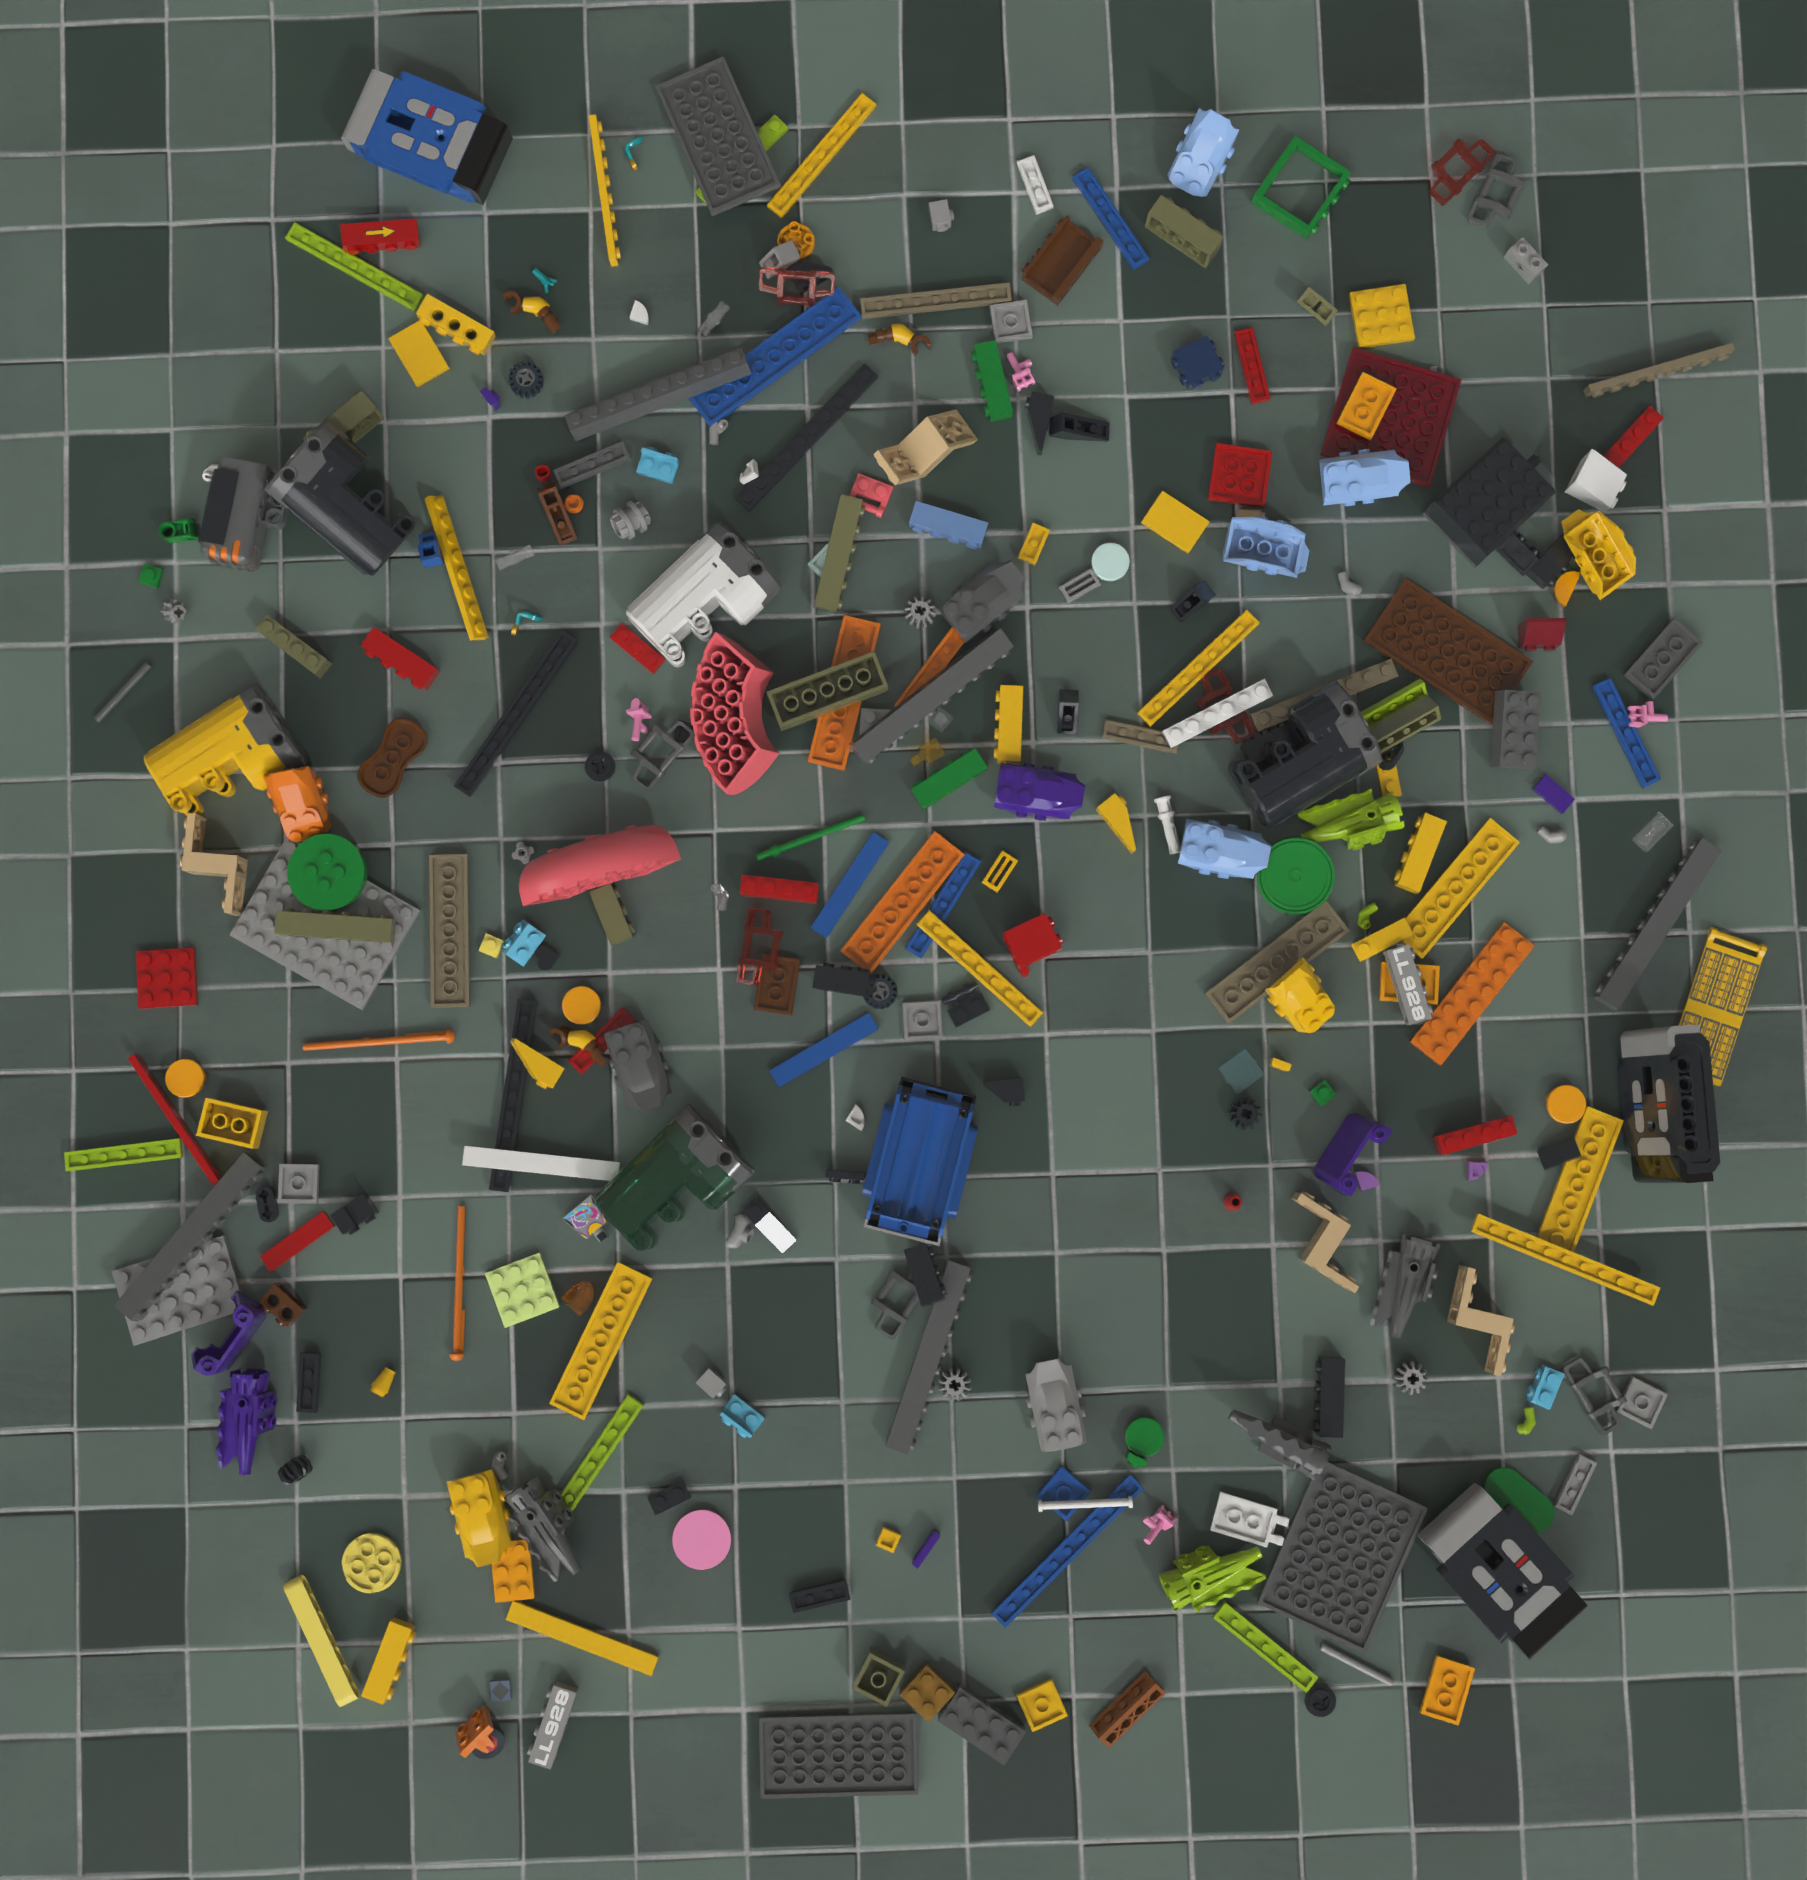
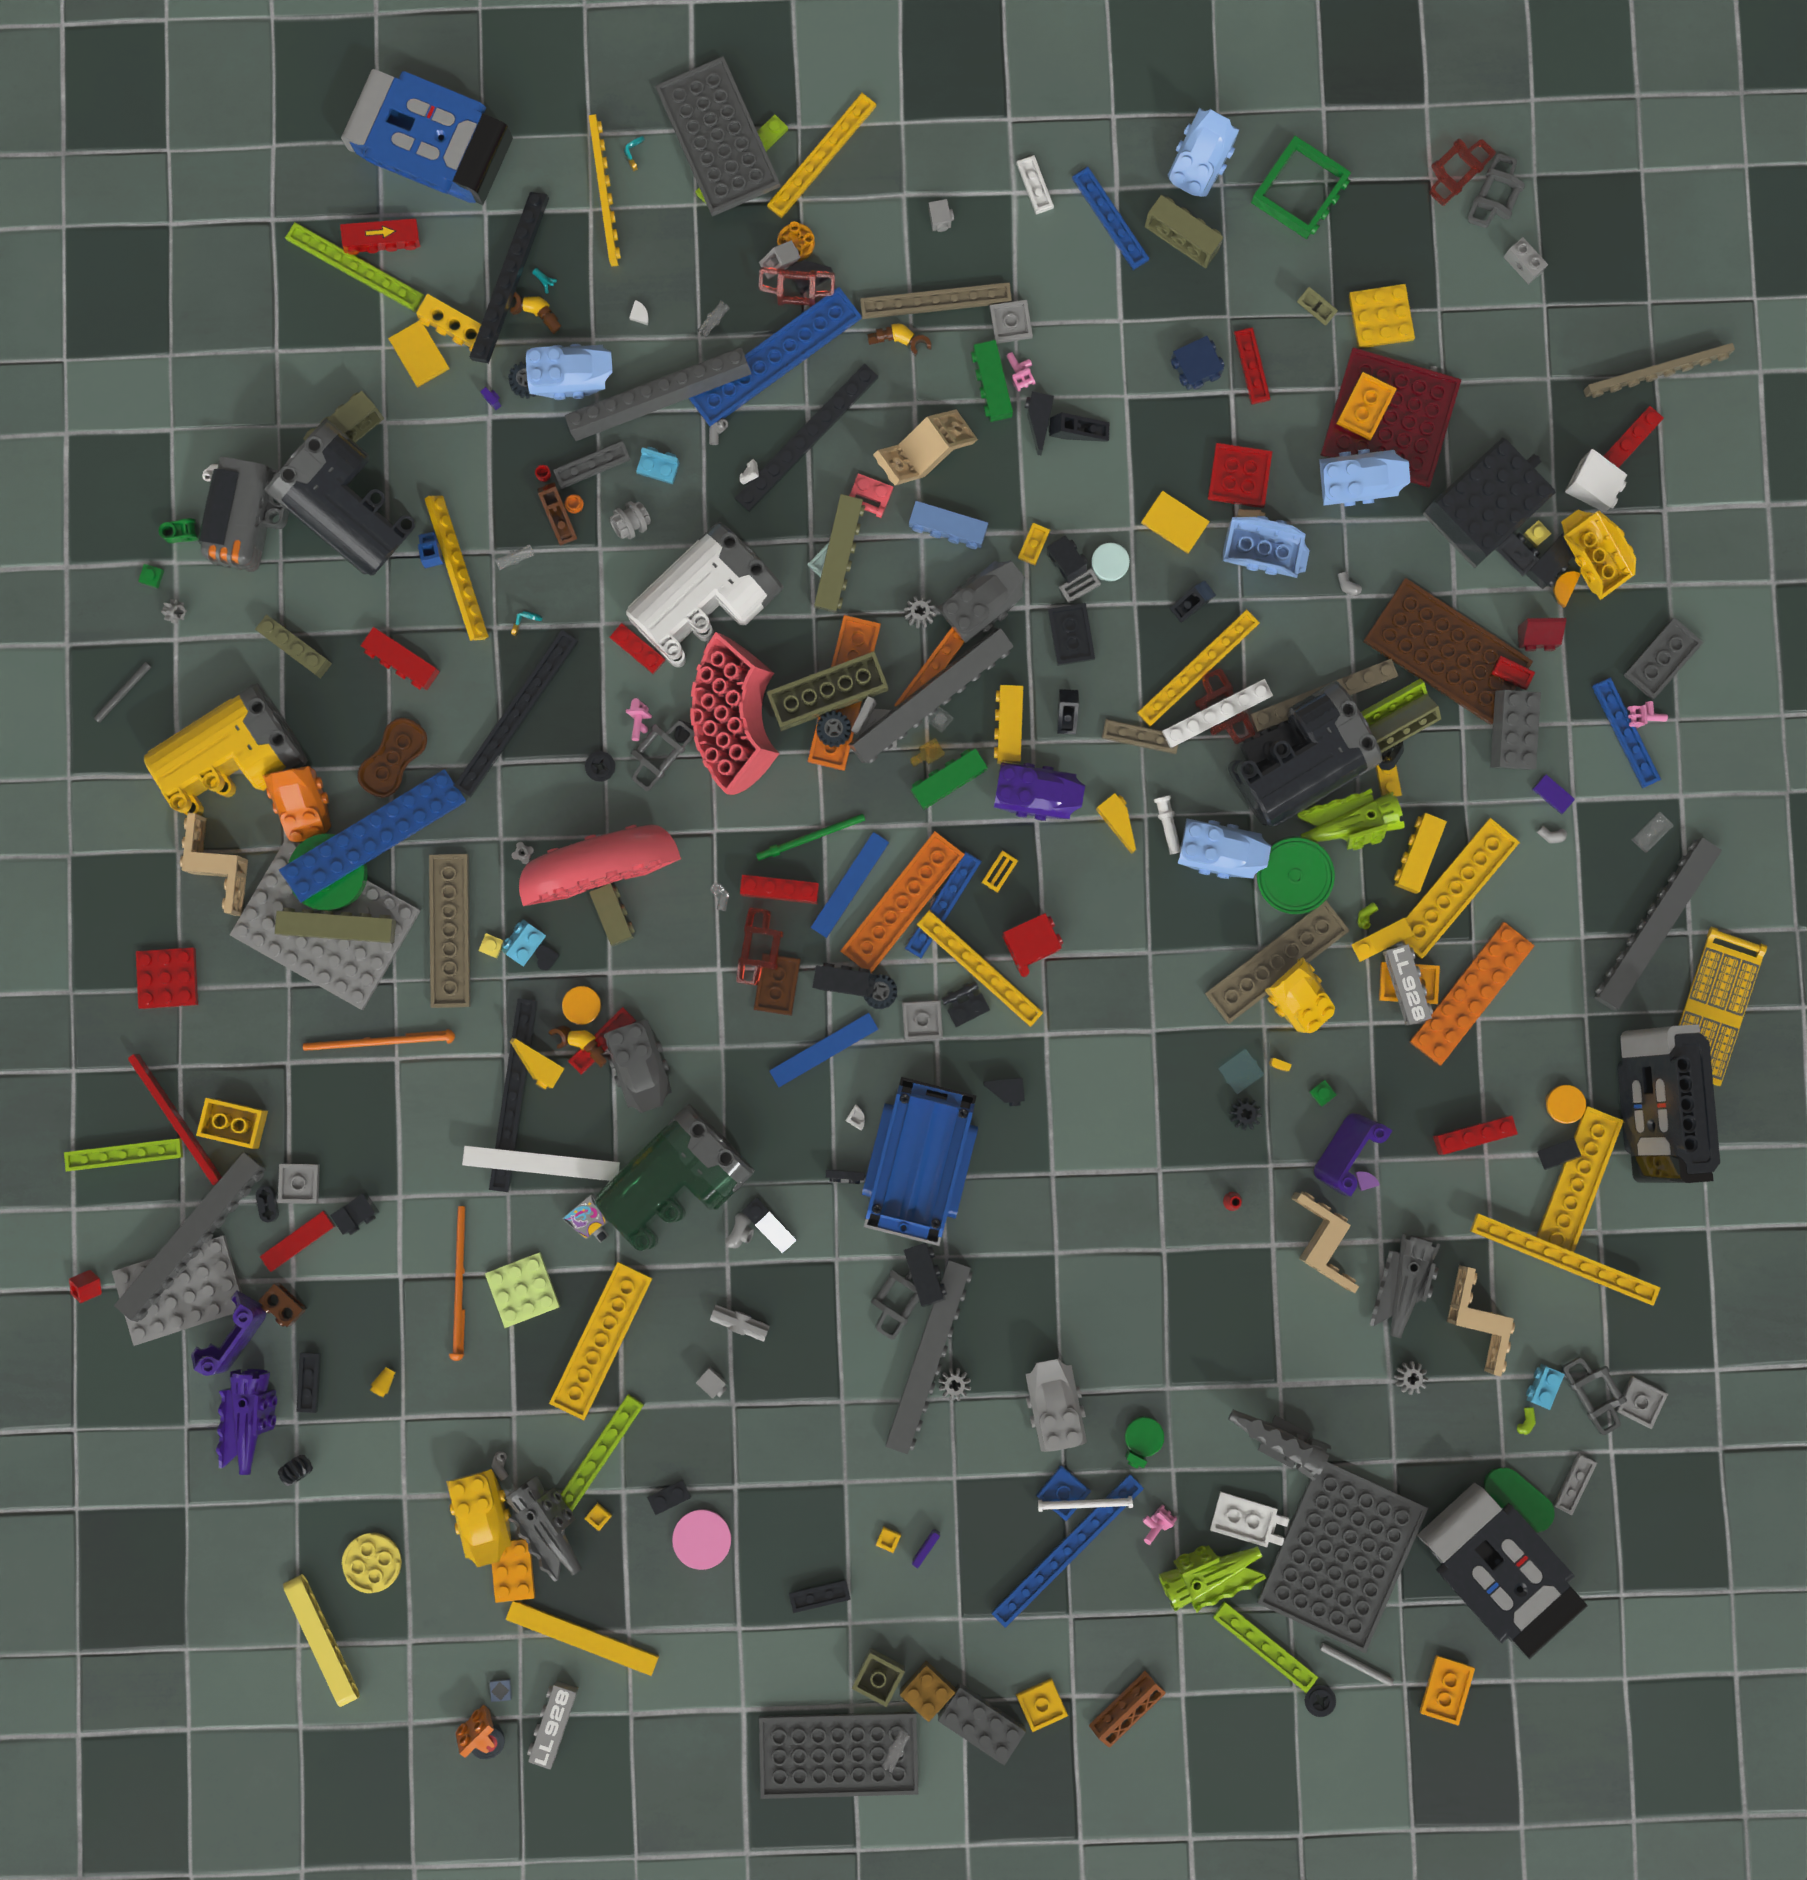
light orange tile [165,1059,207,1098] -> none
yellow brick [361,1617,416,1705] -> none
clear orange brick [561,1281,594,1316] -> none
medium azure bracket [719,1394,766,1438] -> none
reddish brown panel [1021,215,1103,306] -> none
black brick [1313,1356,1345,1438] -> none
medium lavender tile [1467,1161,1488,1181] -> none
none -> red panel [69,1270,102,1303]
none -> blue plate [279,769,466,903]
none -> black plate [469,192,549,364]
none -> light blue slope [526,344,613,400]
none -> yellow tile [584,1502,612,1531]
none -> light grey piece [710,1304,770,1342]
none -> black wheel [816,711,851,747]
none -> light grey tile [851,696,877,736]
none -> clear pin [882,1730,910,1772]
none -> black brick [1046,535,1088,583]
none -> black plate [1048,603,1095,666]
none -> red tile [1491,656,1535,690]
none -> light yellow plate [1523,520,1551,548]

